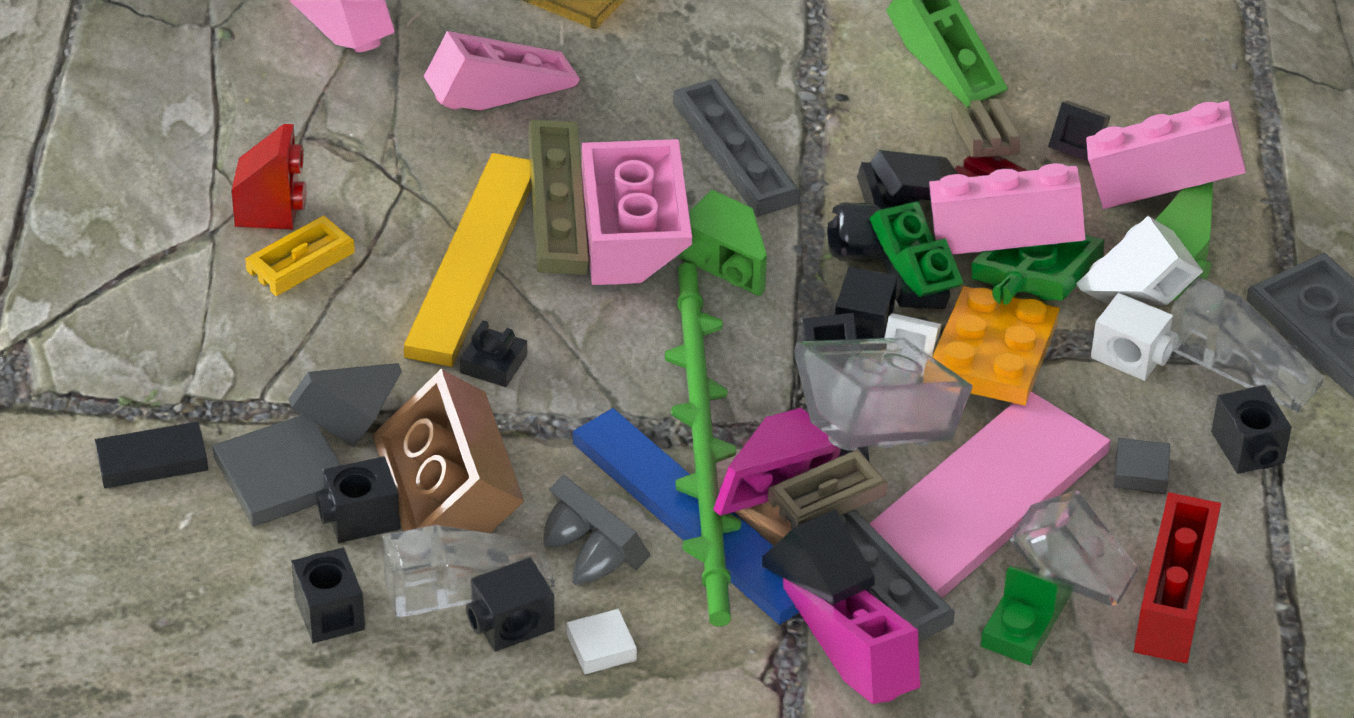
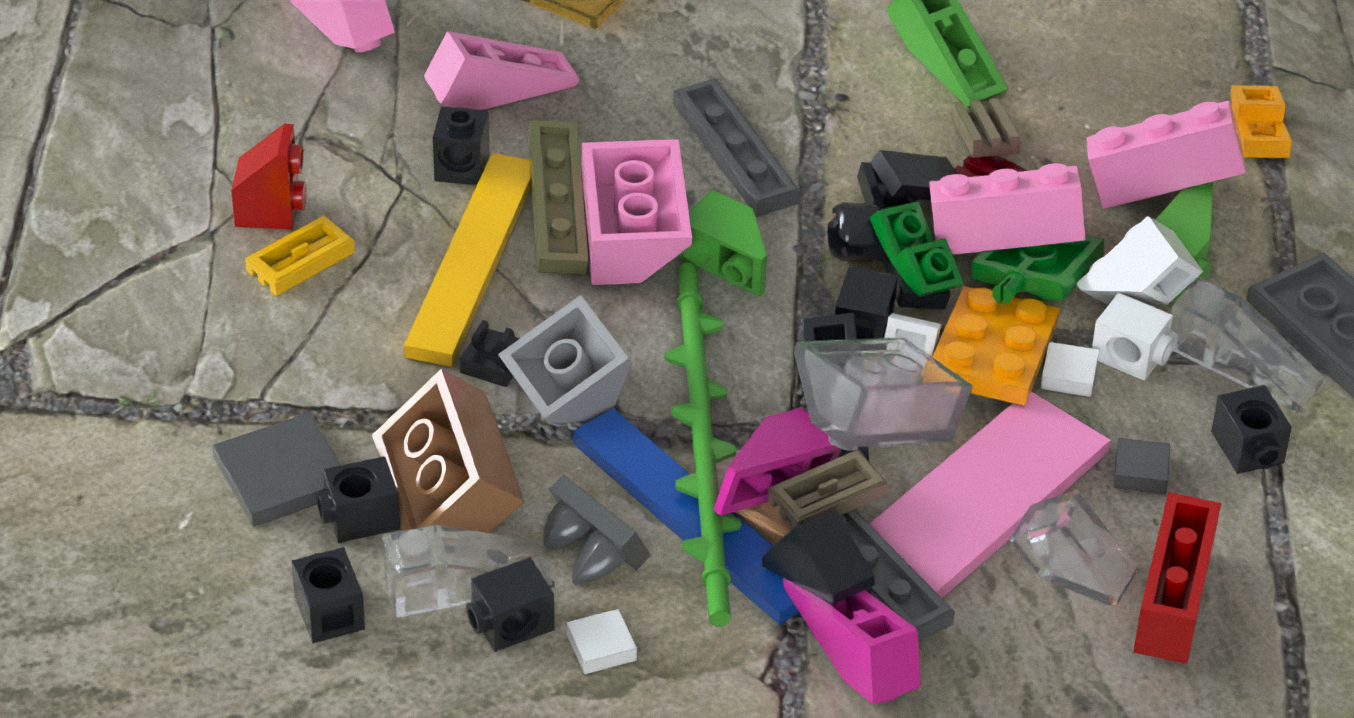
black tile [95,421,208,488] -> none
dark grey slope [289,363,402,447] -> none
green slope [980,566,1073,666] -> none
black tile [1048,100,1111,161] -> none
none -> black brick [433,106,490,185]
none -> light grey slope [498,295,633,424]
none -> white tile [1041,342,1099,397]
none -> light orange slope [1231,85,1292,158]

